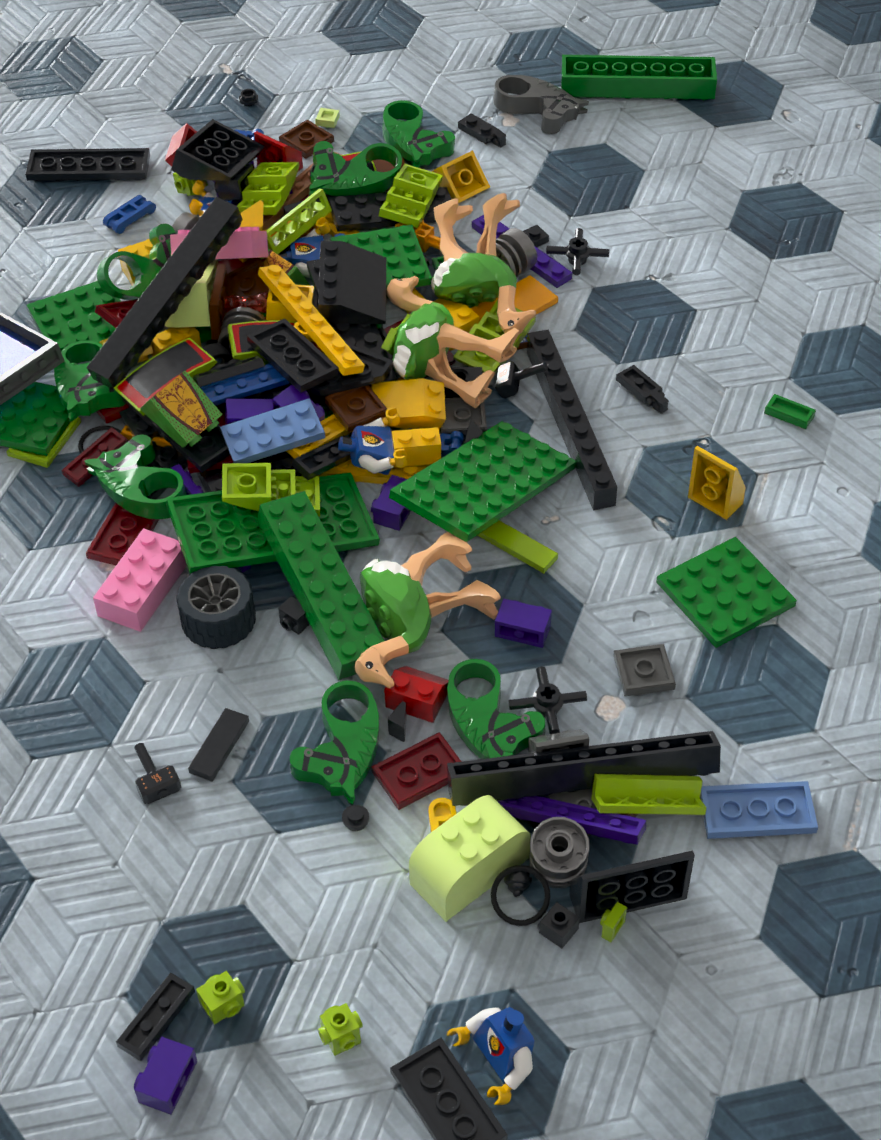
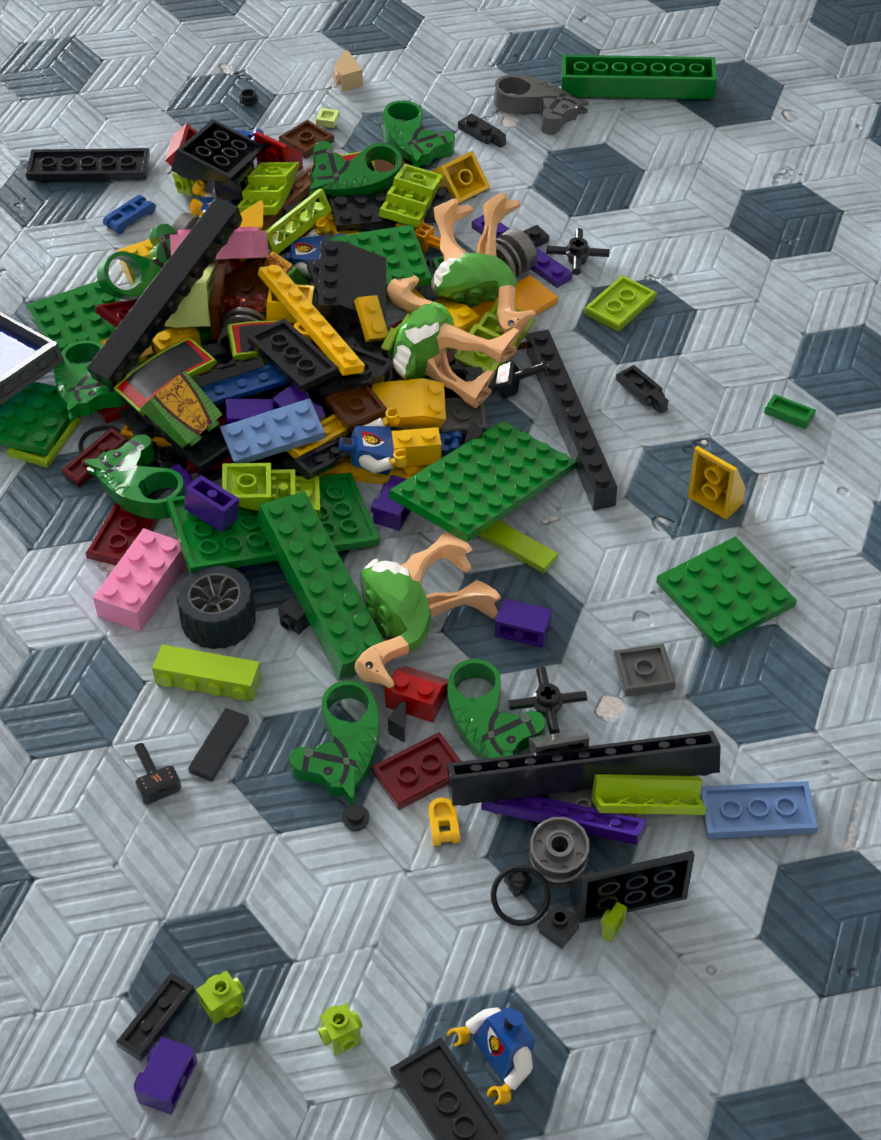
yellowish green brick [409,795,531,922] -> none
none -> lime brick [152,644,262,701]
none -> dark purple brick [184,475,239,532]
none -> tan slope [332,50,363,92]
none -> yellow plate [354,295,388,342]
none -> lime tile [584,275,657,332]

